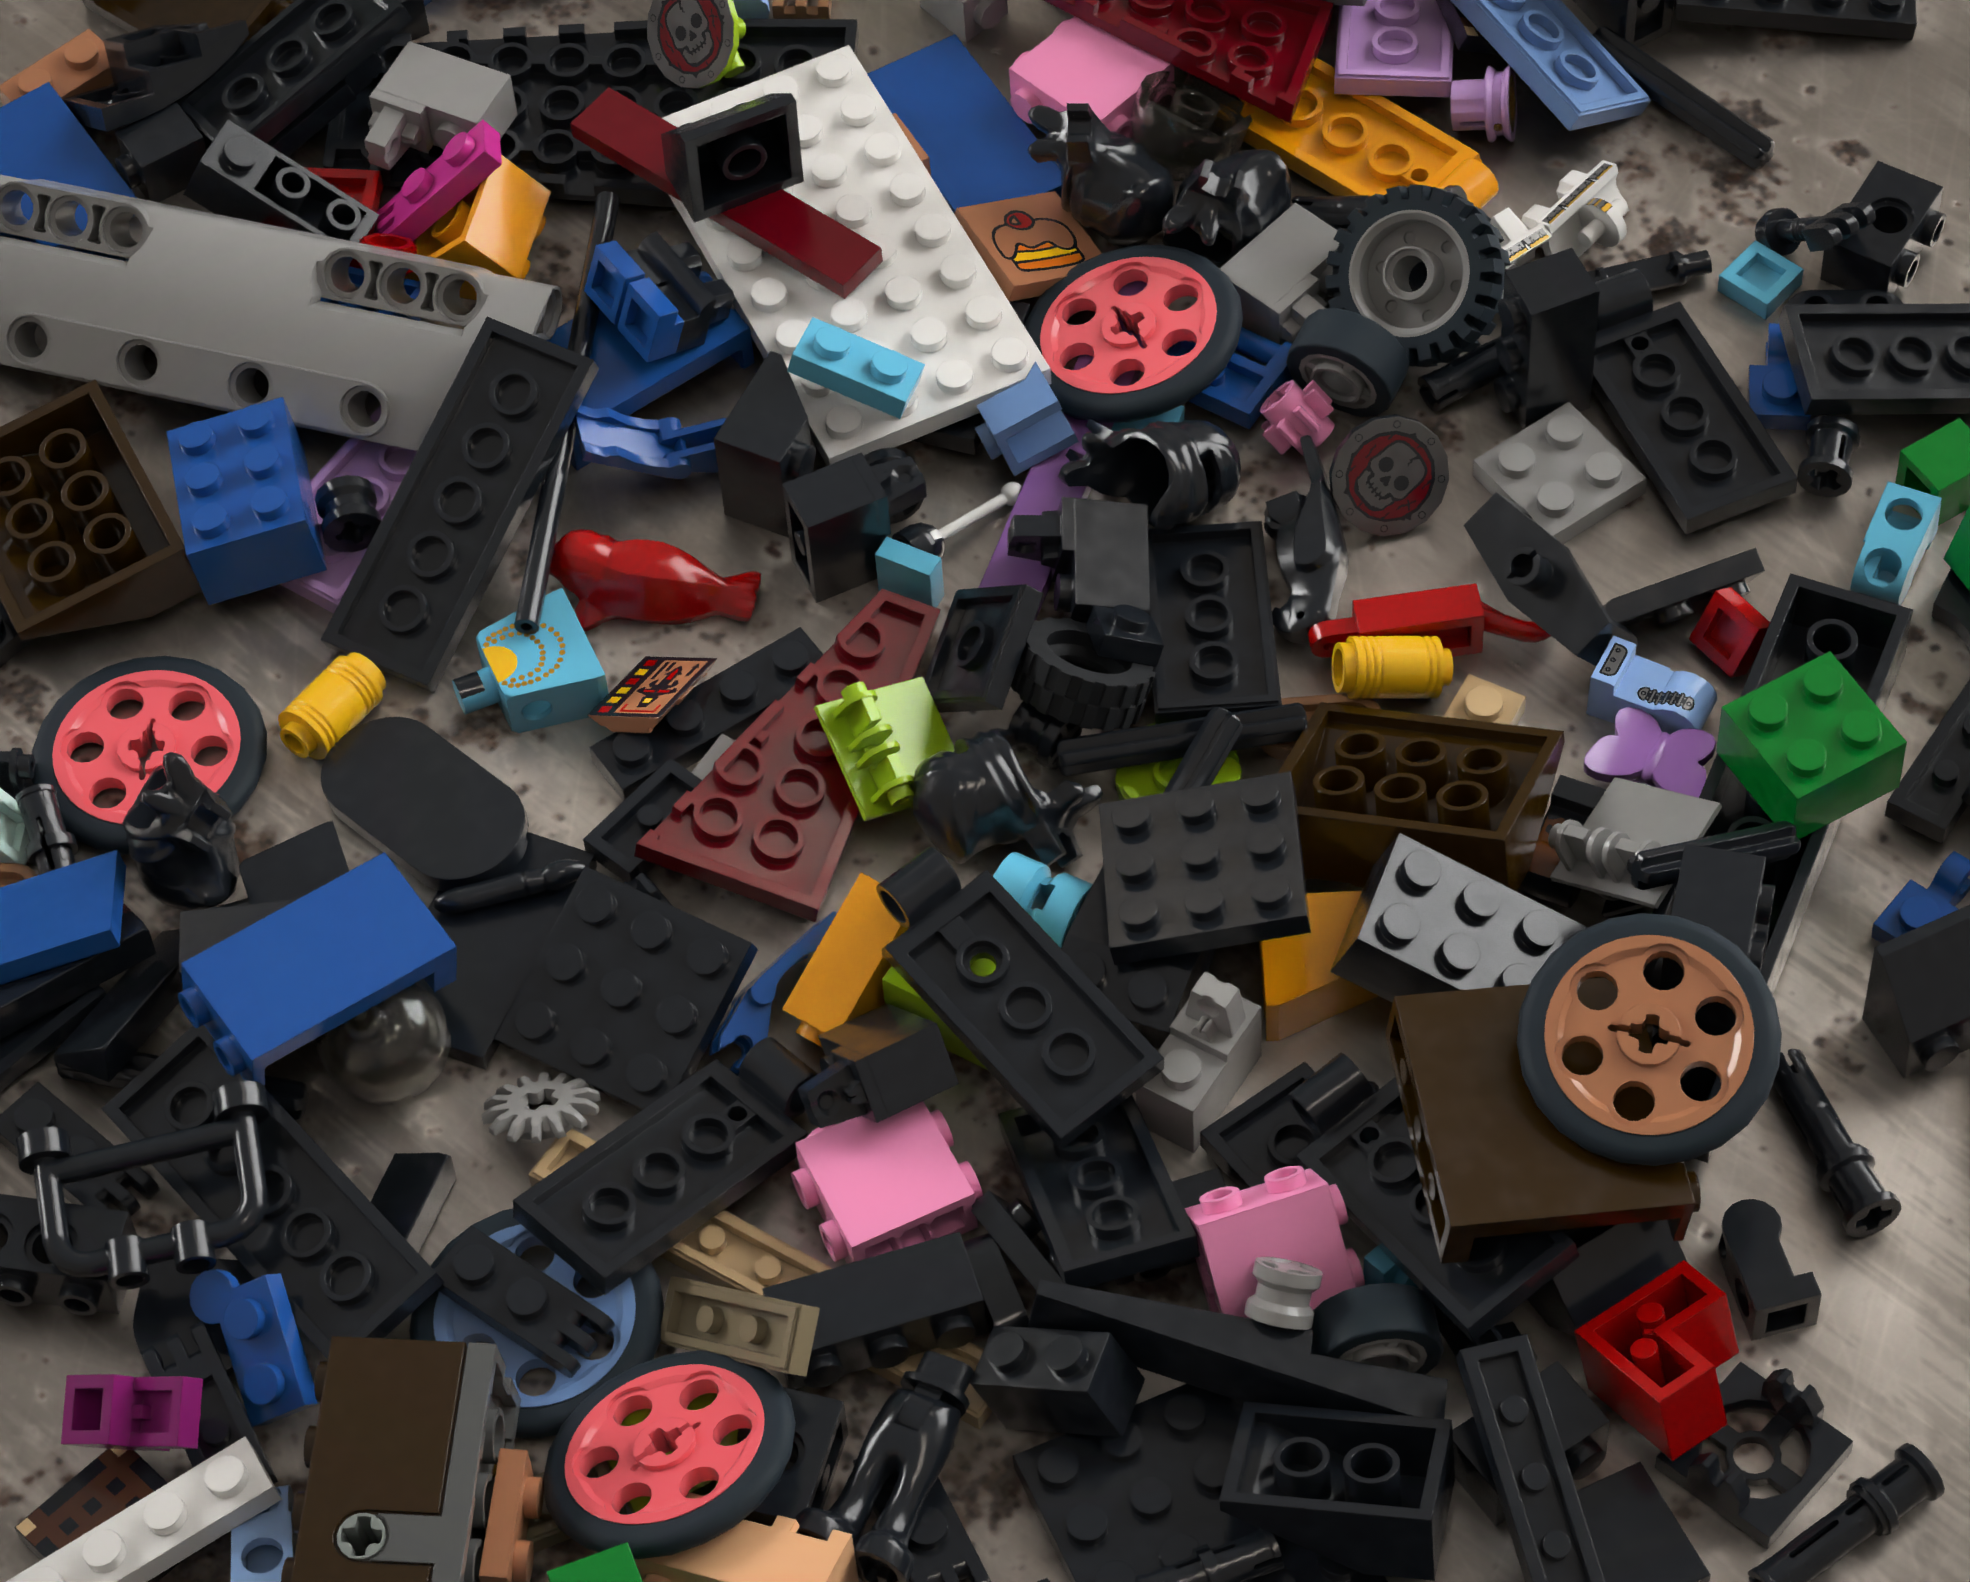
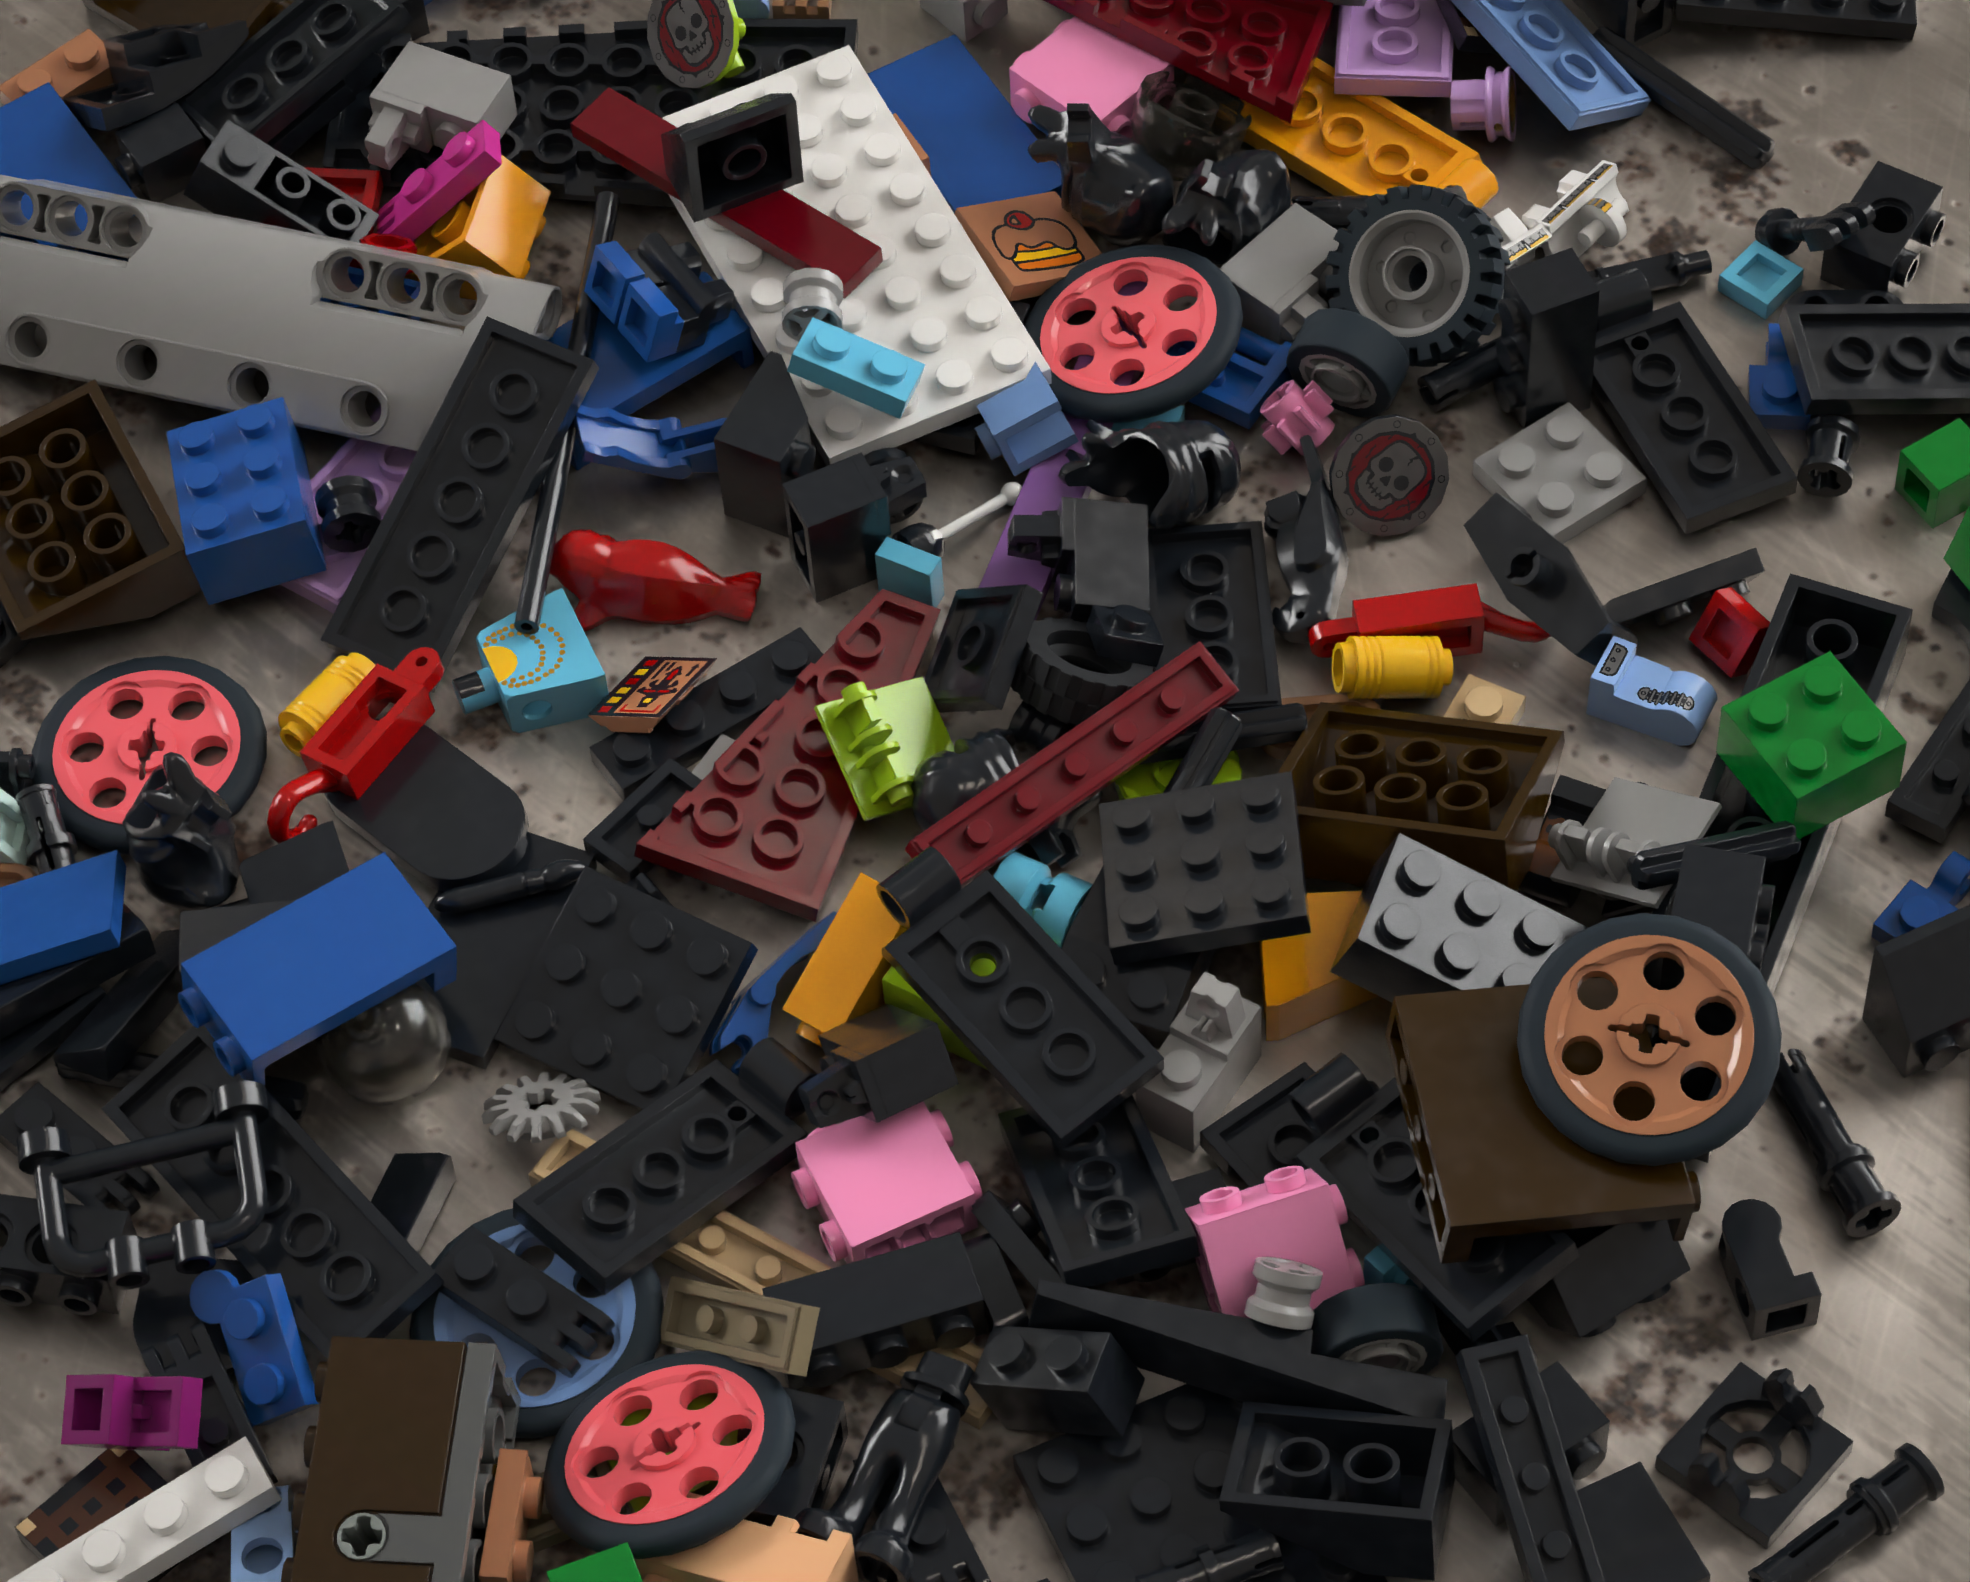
red brick [1574,1260,1739,1461] -> none
medium lavender animal [1583,707,1716,798] -> none
medium azure leg [1850,481,1942,606] -> none
none -> red piece [267,647,444,844]
none -> light grey wheel [782,268,843,342]
none -> dark red tile [905,641,1239,888]

